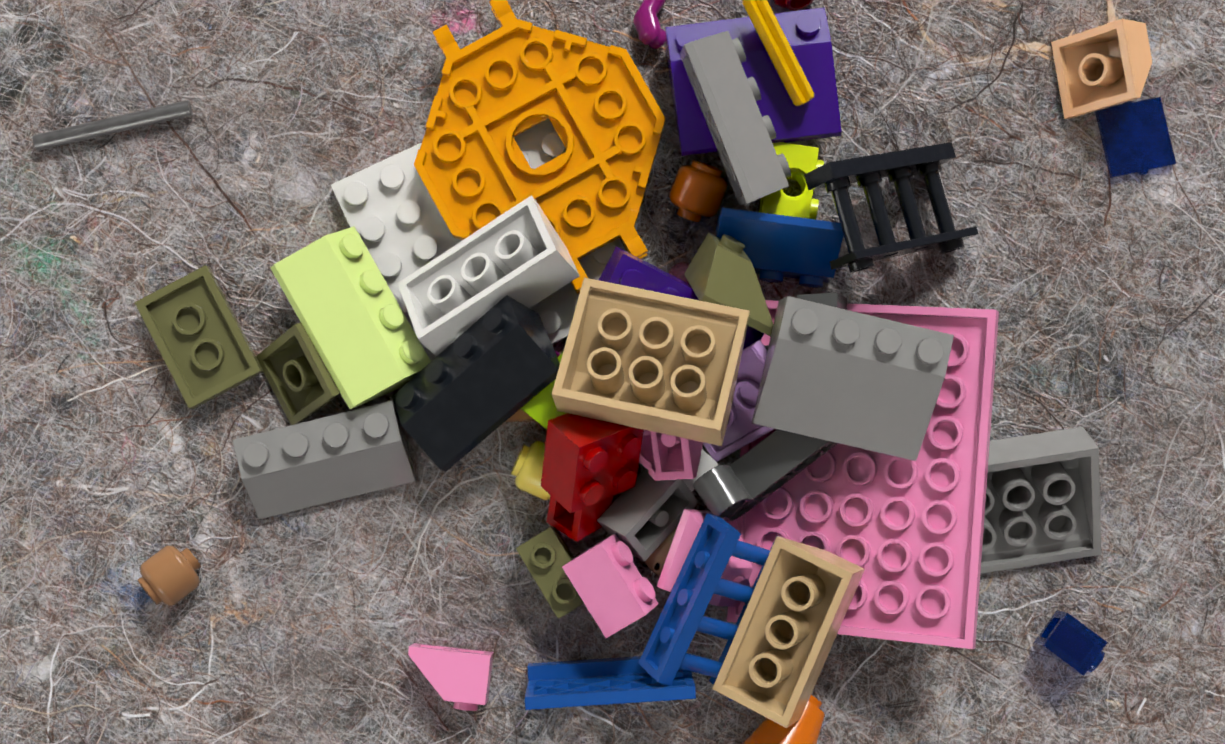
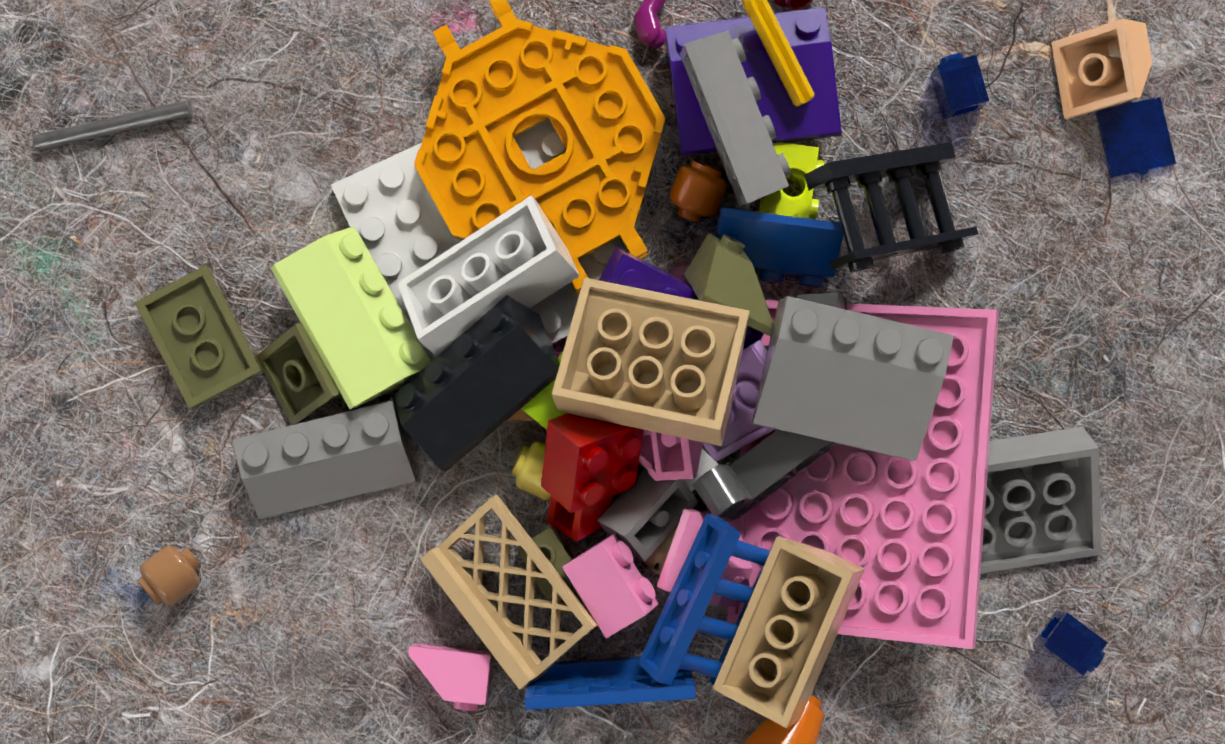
none -> tan fence [420,495,598,690]
none -> clear blue brick [930,53,989,120]

